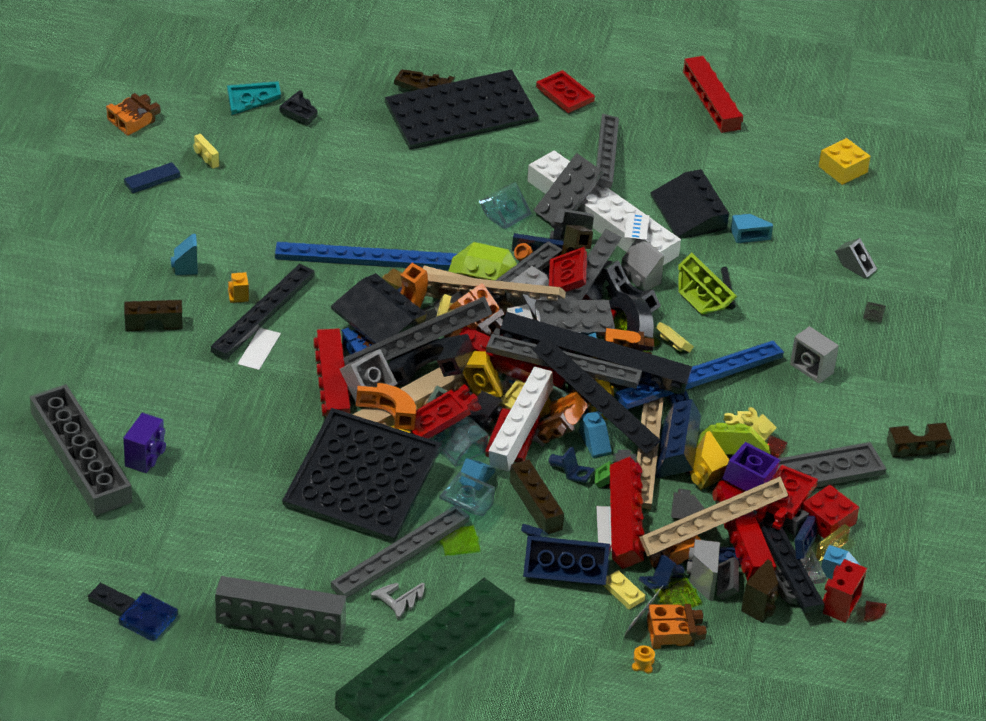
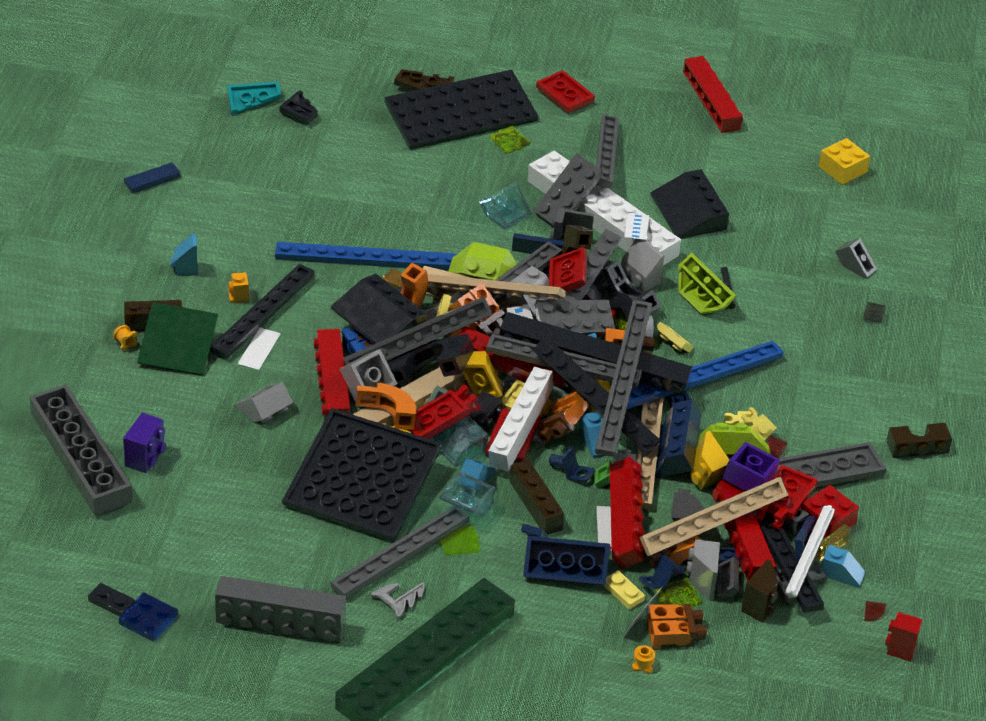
hips [106,93,161,136] -> none
light yellow plate [193,134,219,169] -> none
orange plate [514,243,532,261] -> none
dark azure slope [731,214,773,243] -> none
light grey brick [790,326,839,384] -> none
red piece [823,559,867,623] -> none
none -> light orange brick [113,325,138,351]
none -> dark green piece [137,302,218,376]
none -> light grey slope [235,382,293,423]
none -> clear neon green piece [489,126,530,154]
none -> dark grey plate [595,300,652,457]
none -> white axle [785,505,835,598]
none -> red brick [885,612,923,662]

